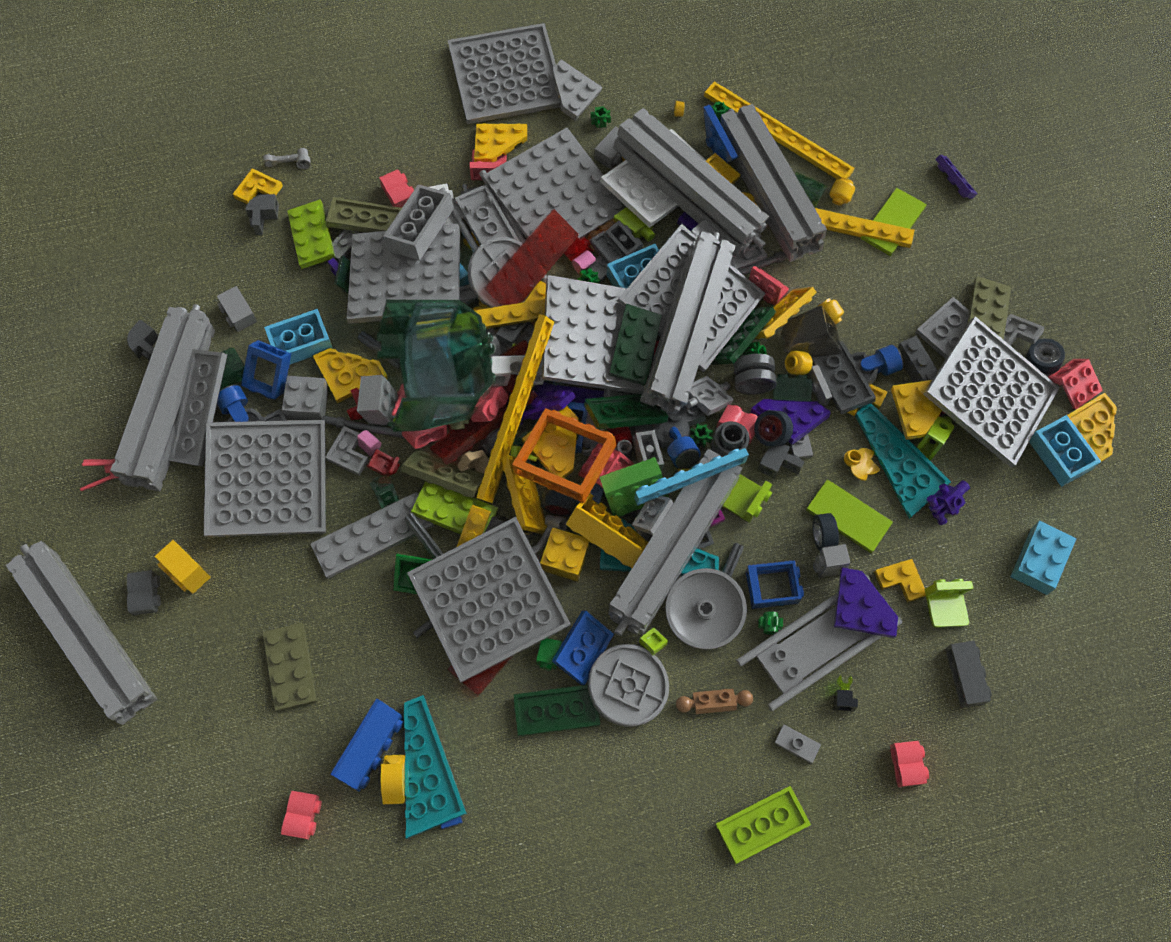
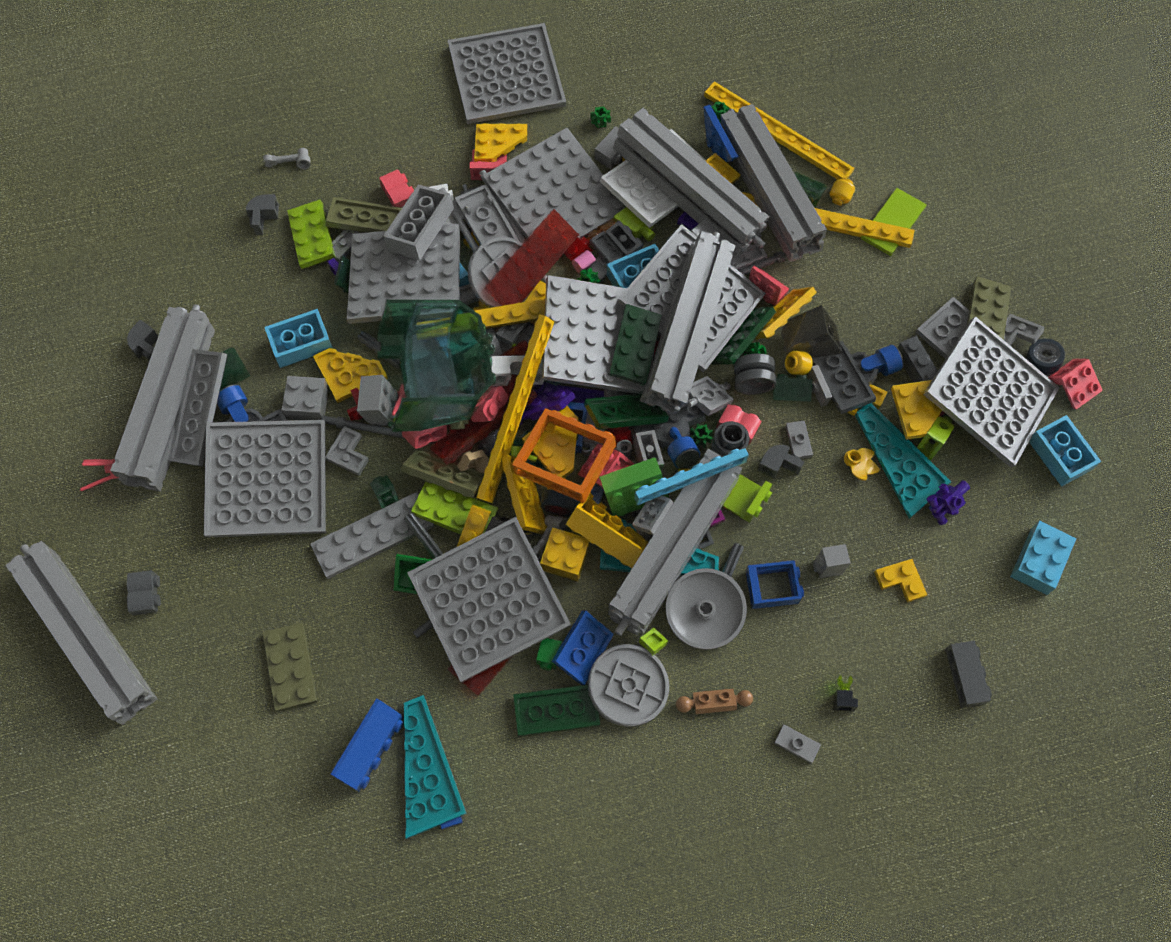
yellow brick [154,540,211,594] -> none
light grey brick [217,286,257,332] -> none
yellow plate [233,168,283,204] -> none
blue window [241,340,292,399] -> none
coral brick [281,791,322,840] -> none
bright pink brick [357,430,382,456] -> none
red bracket [366,449,400,477] -> none
yellow brick [381,755,405,805] -> none
light grey plate [551,59,603,121] -> none
yellow axle [674,101,685,117] -> none
lime plate [715,786,811,864] -> none
light grey piece [736,574,902,711] -> none
dark purple plate [750,399,831,445] -> none
wheel [754,410,793,446] -> none
green gear [758,612,783,635] -> none
lime tile [806,479,893,554] -> none
black wheel [812,513,839,551] -> none
yellow head [817,298,844,326] -> none
dark purple plate [834,567,898,638] -> none
coral brick [890,741,929,788] -> none
lime bracket [924,579,974,628] -> none
dark purple plate [935,154,977,199] -> none
yellow plate [1067,393,1117,463] -> none

